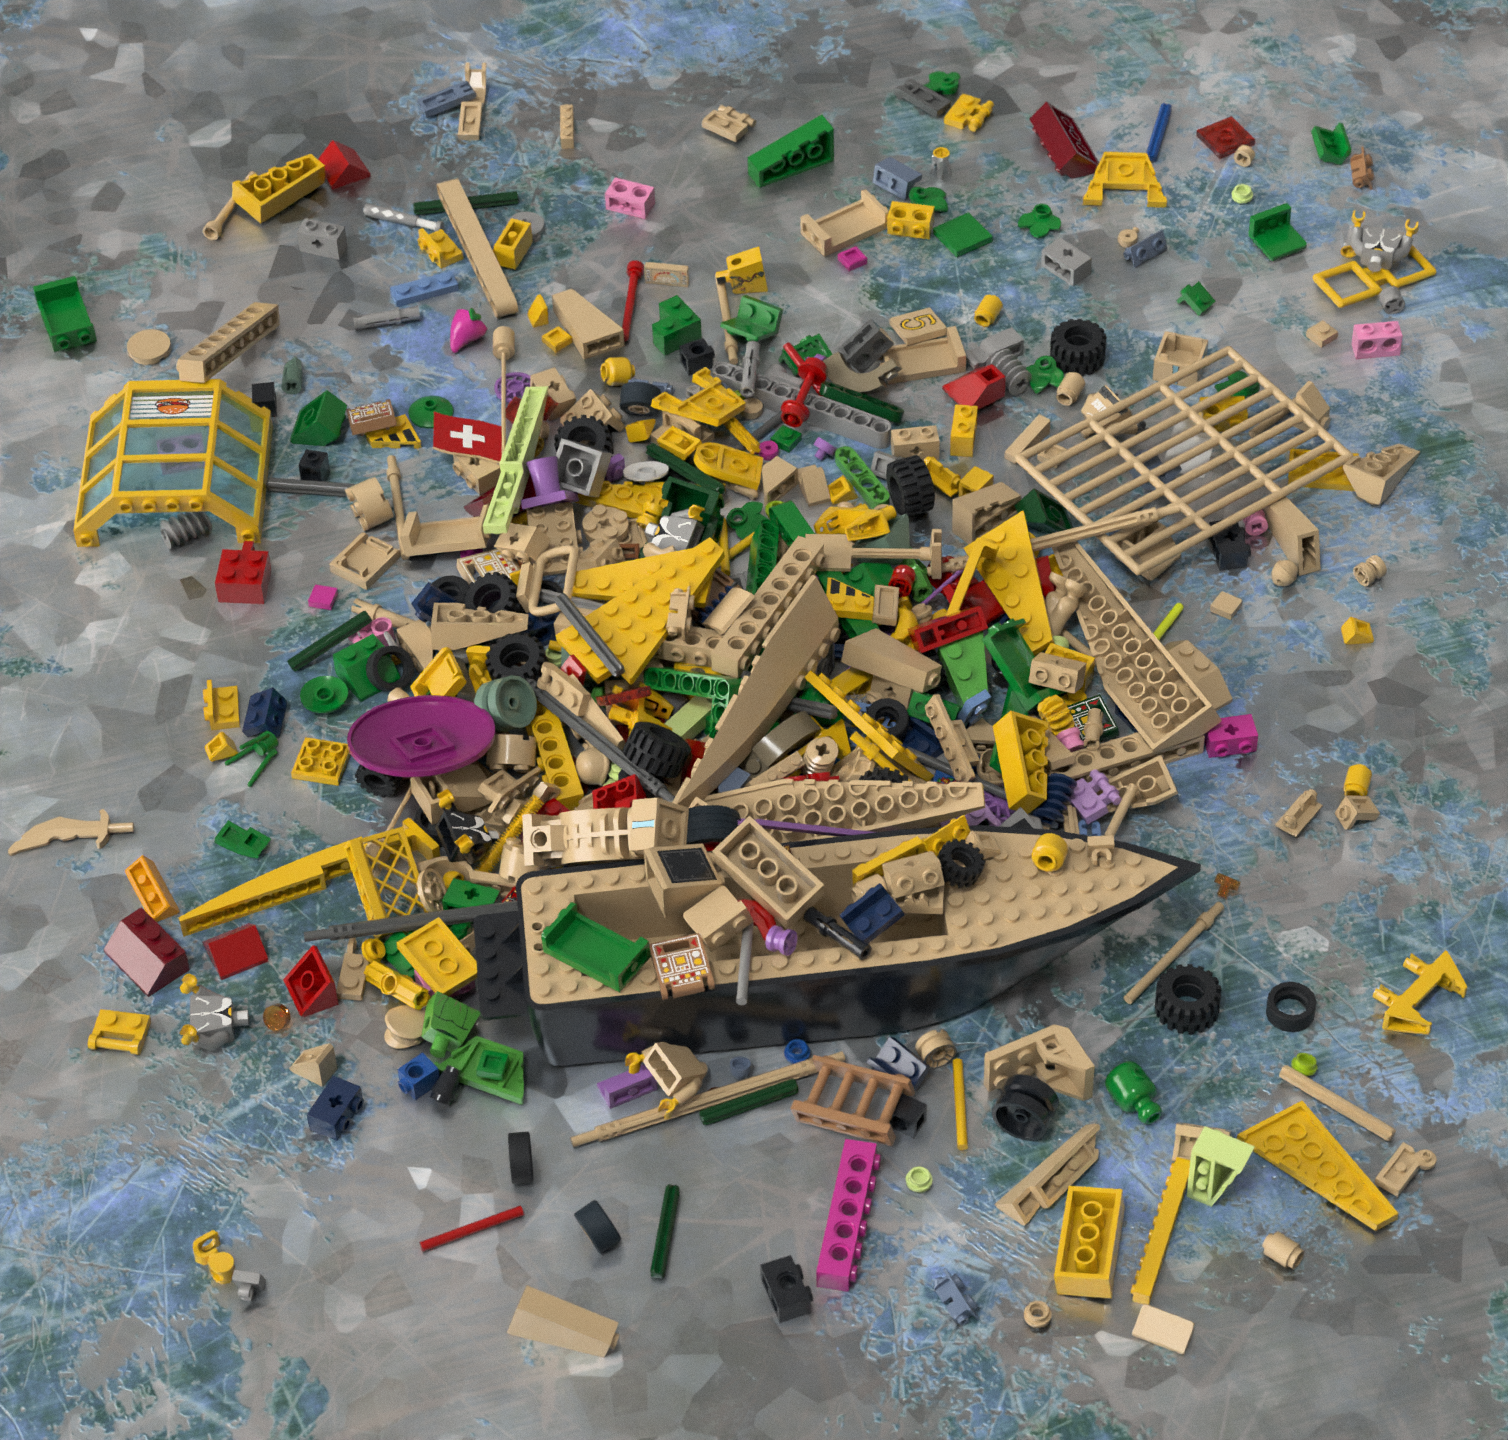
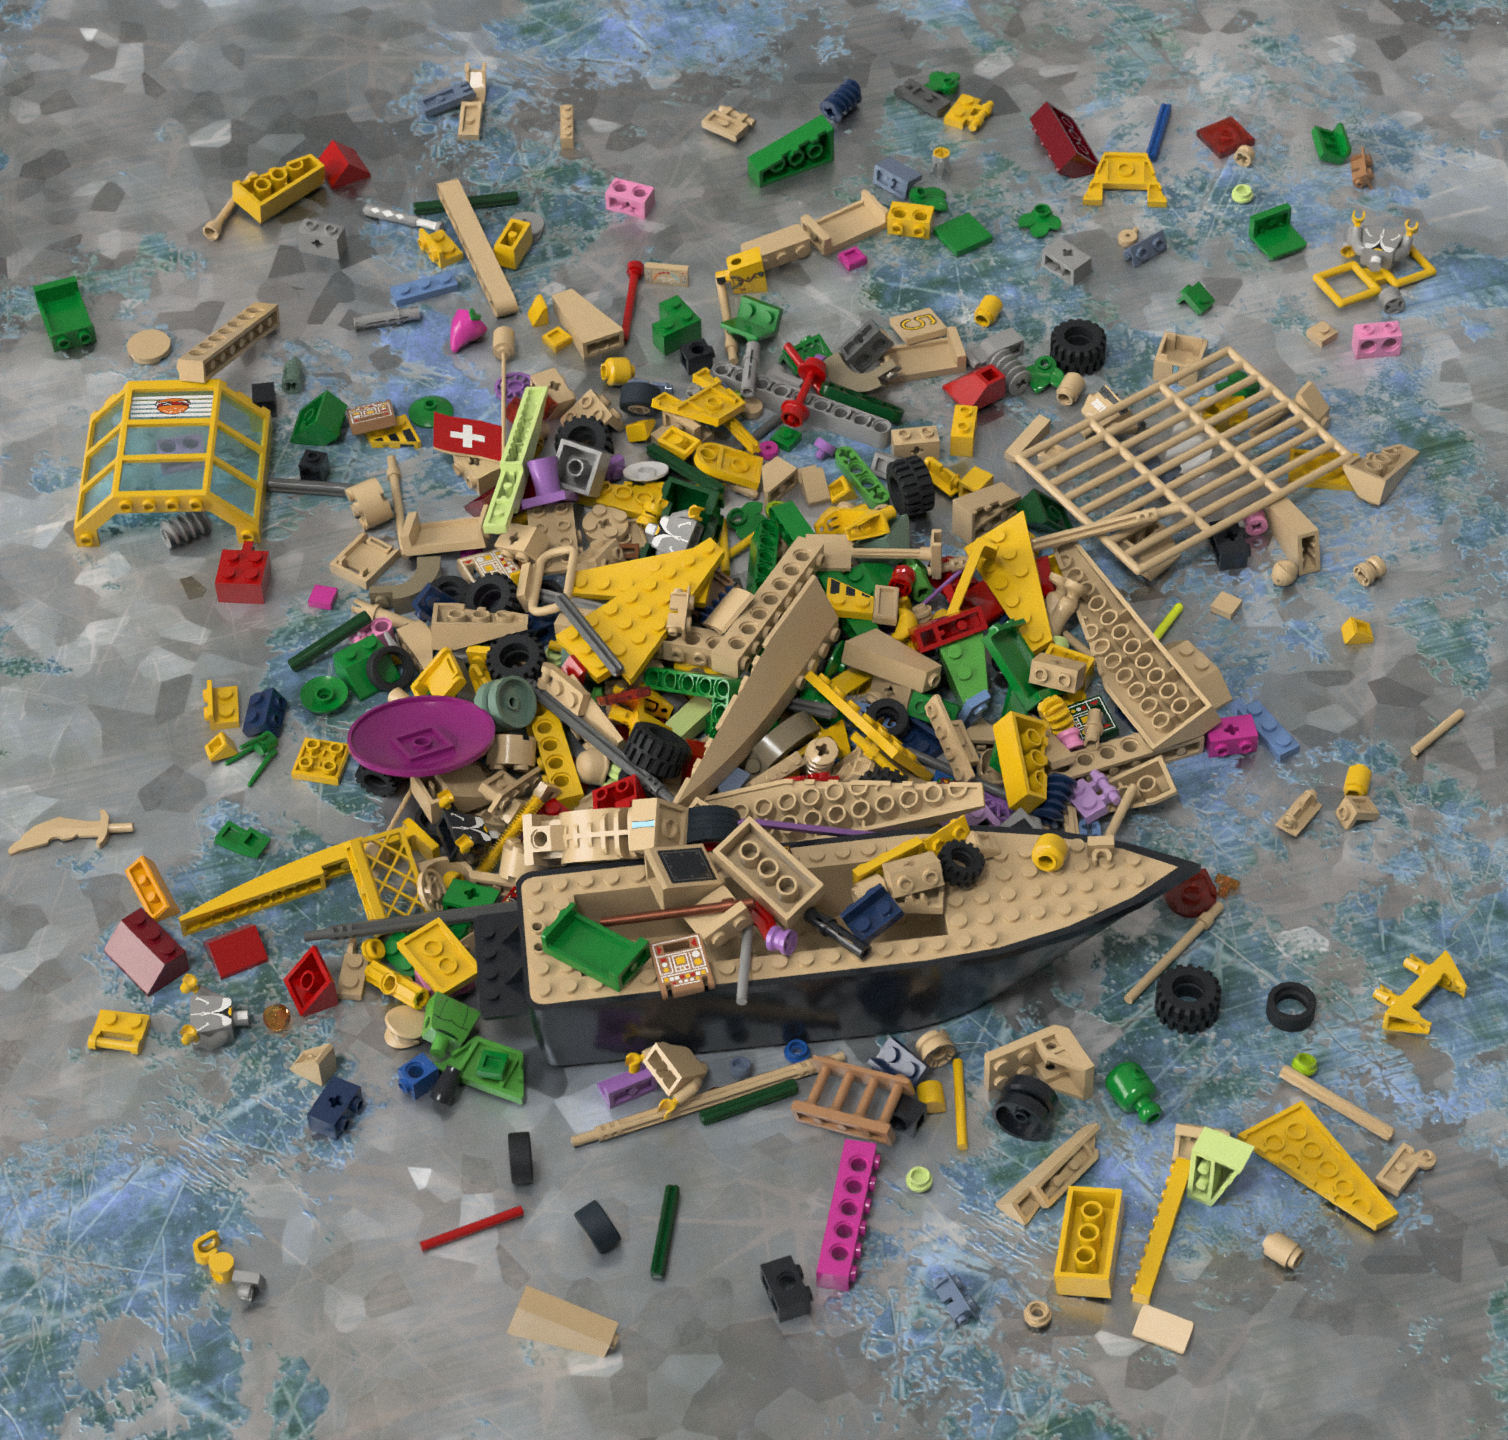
tan arm [643,543,676,557] -> none
none -> dark tan arch [369,556,442,615]
none -> copper bar [600,898,756,927]
none -> tan brick [741,223,811,271]
none -> dark blue piece [819,79,862,122]
none -> green dish [824,640,848,680]
none -> yellow brick [917,1080,946,1114]
none -> clear red tile [1163,868,1217,918]
none -> medium blue plate [1237,699,1300,762]
none -> tan bar [1410,709,1465,756]

